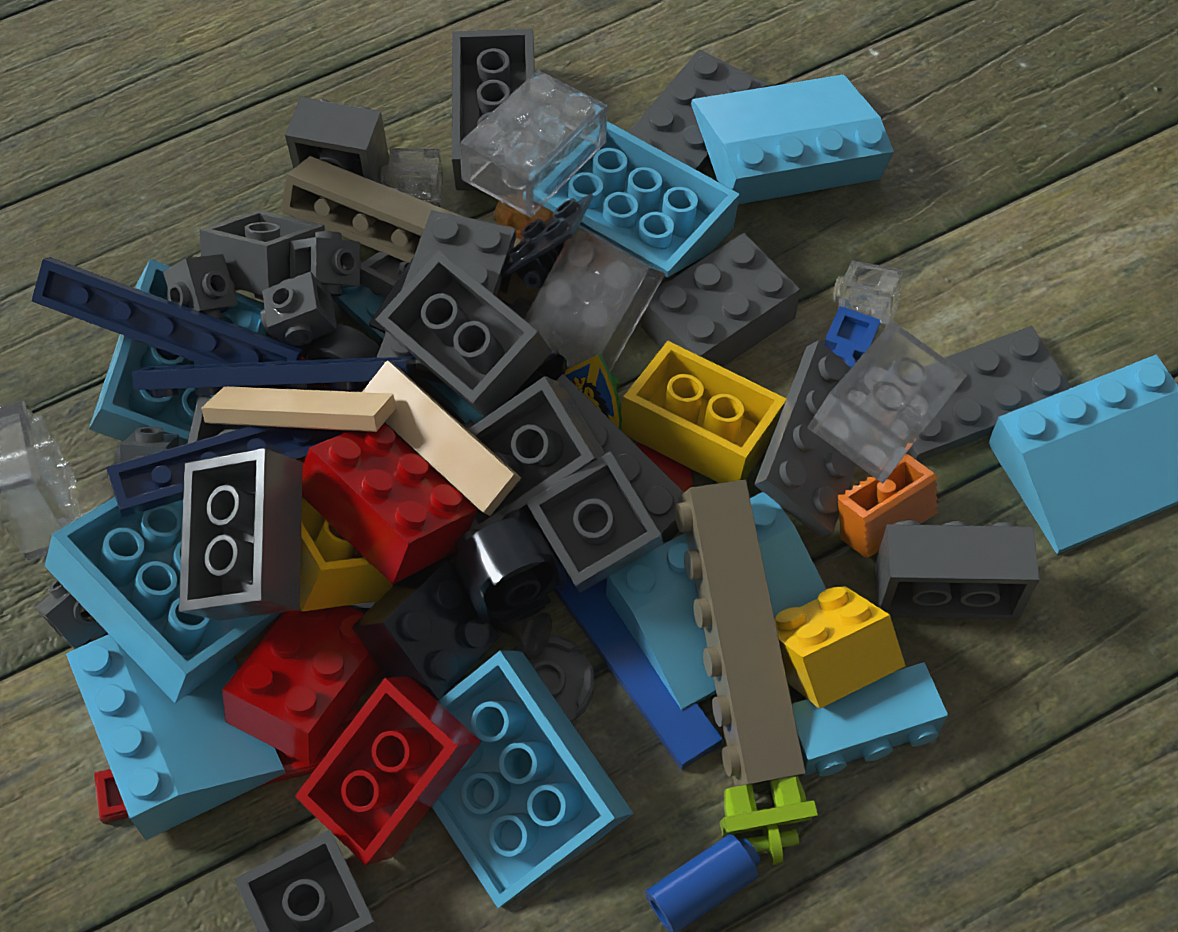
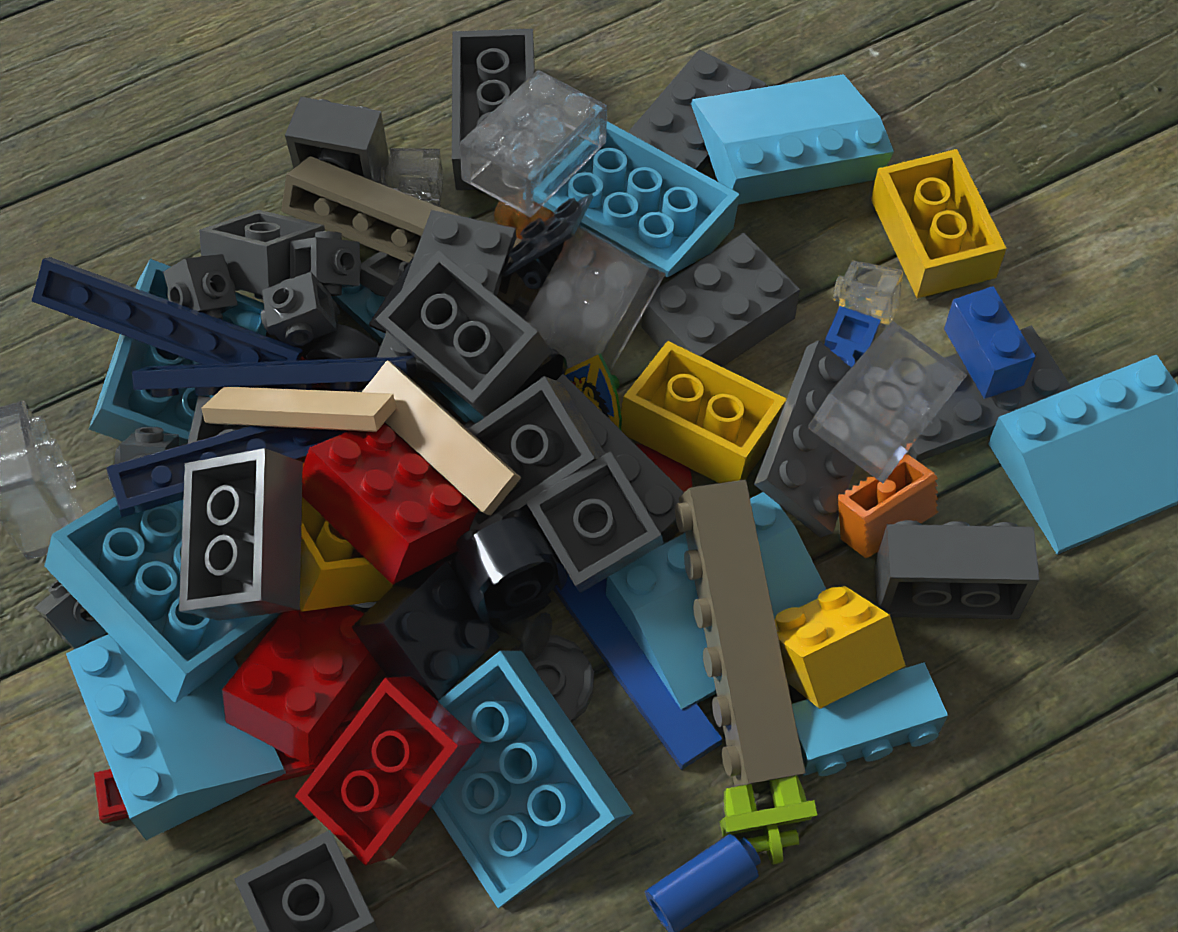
none -> yellow brick [871,149,1007,299]
none -> blue brick [944,286,1036,399]

